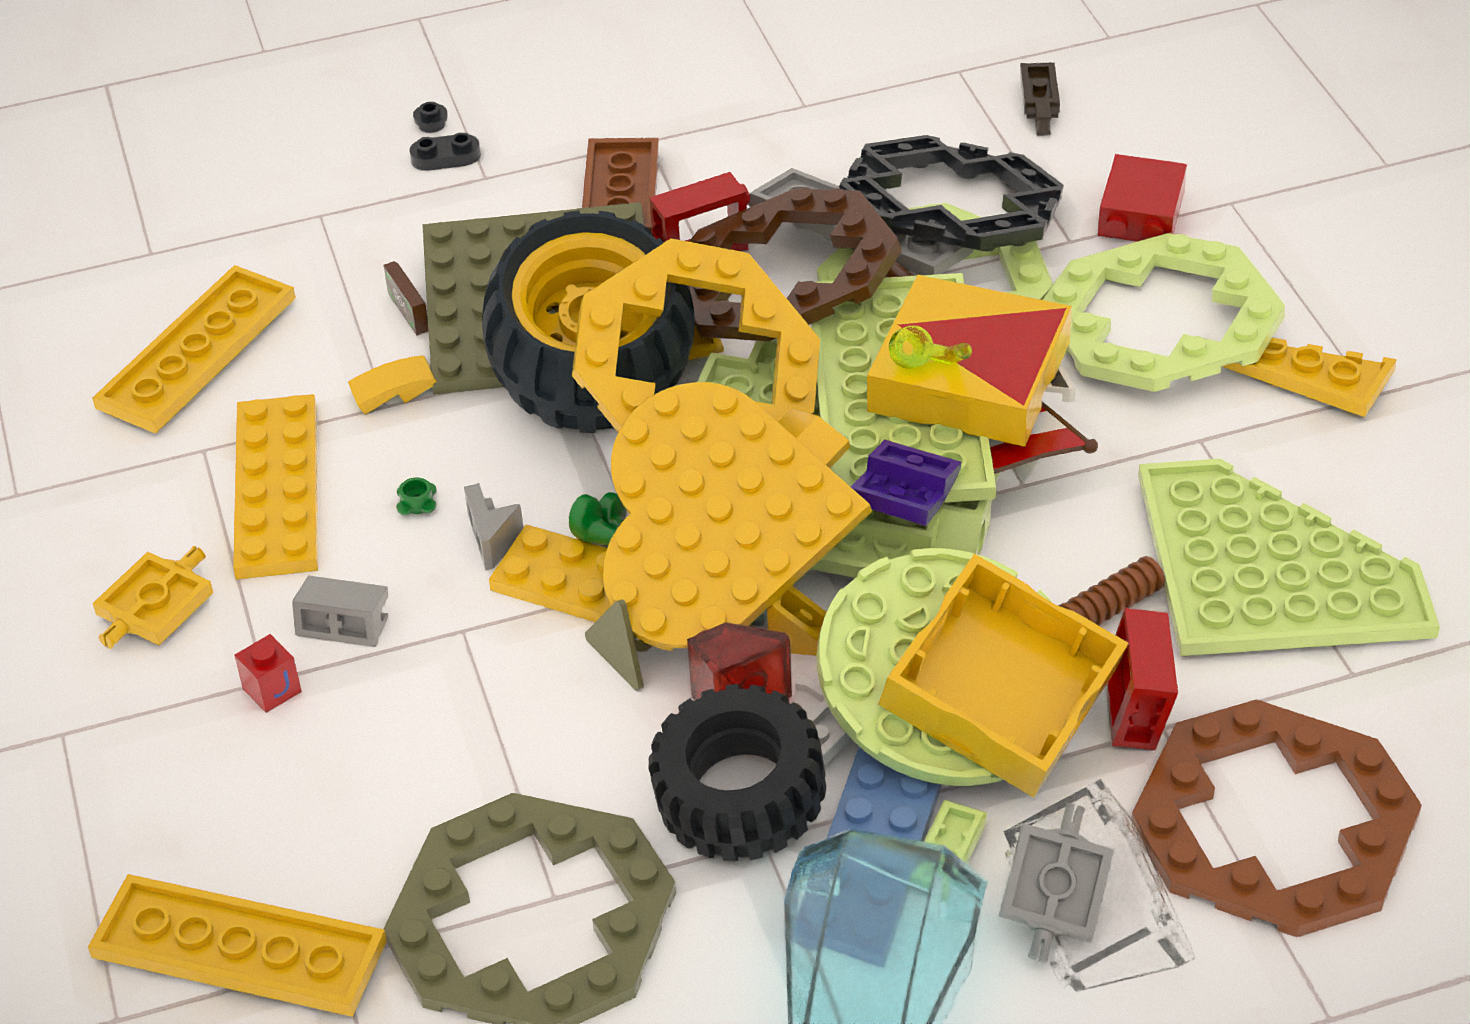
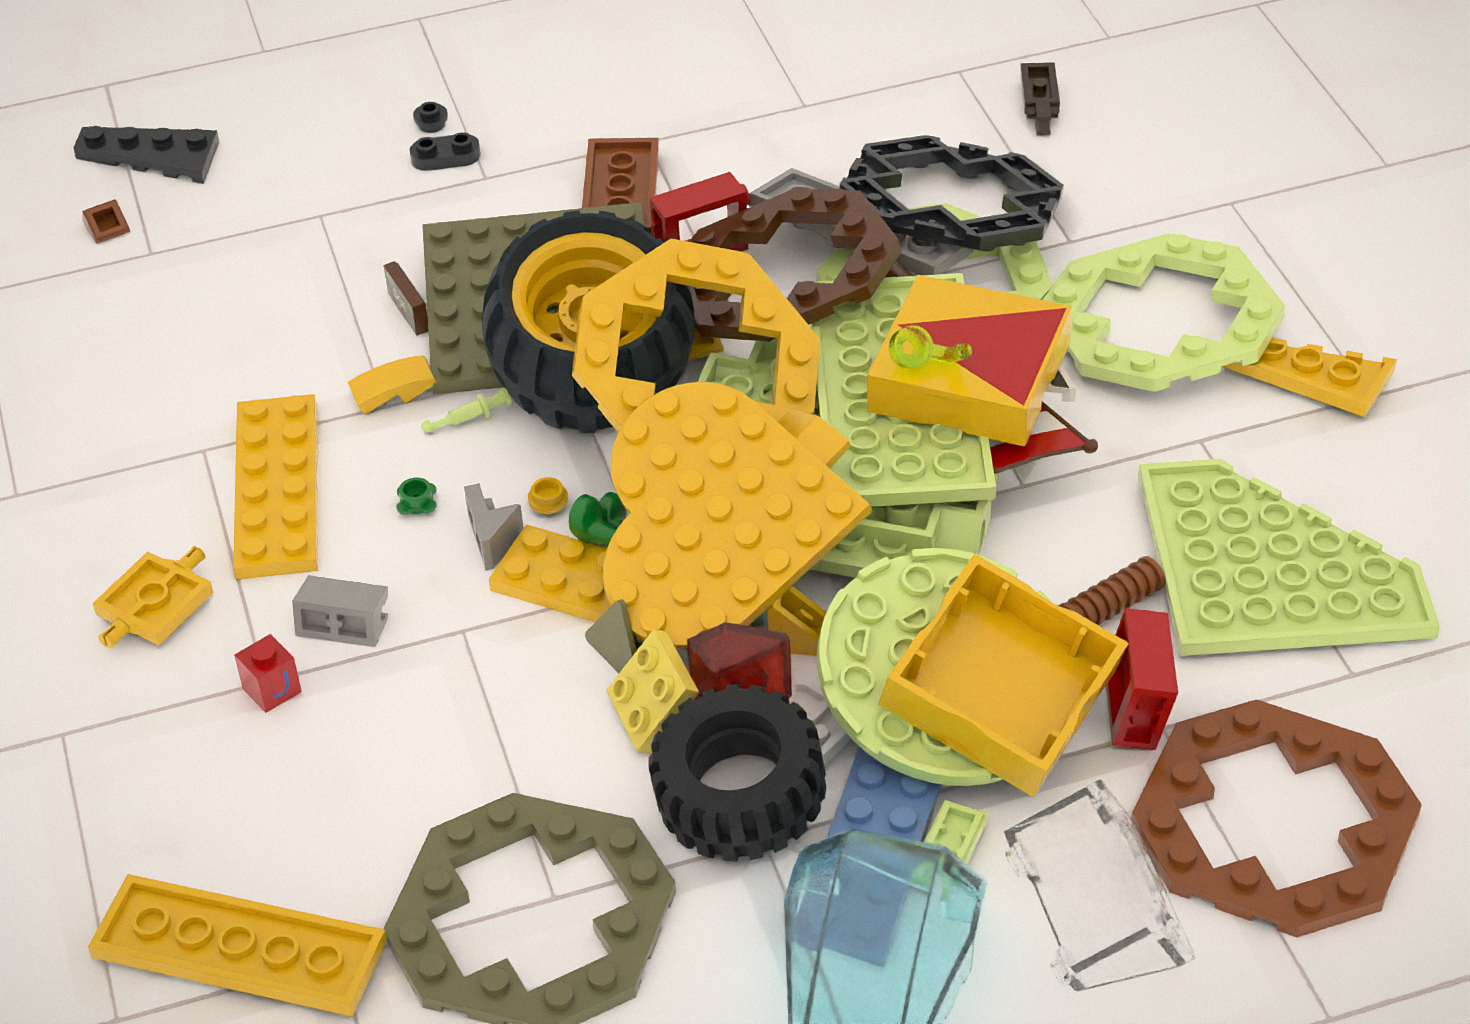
yellow plate [92,265,296,434] -> none
dark purple slope [851,439,962,526] -> none
light grey plate [998,803,1114,962] -> none
red brick [1097,154,1187,242] -> none
none -> black wing [73,126,220,184]
none -> dark orange slope [82,199,130,244]
none -> yellowish green piece [421,387,512,433]
none -> yellow plate [528,477,568,514]
none -> light yellow plate [606,629,699,754]

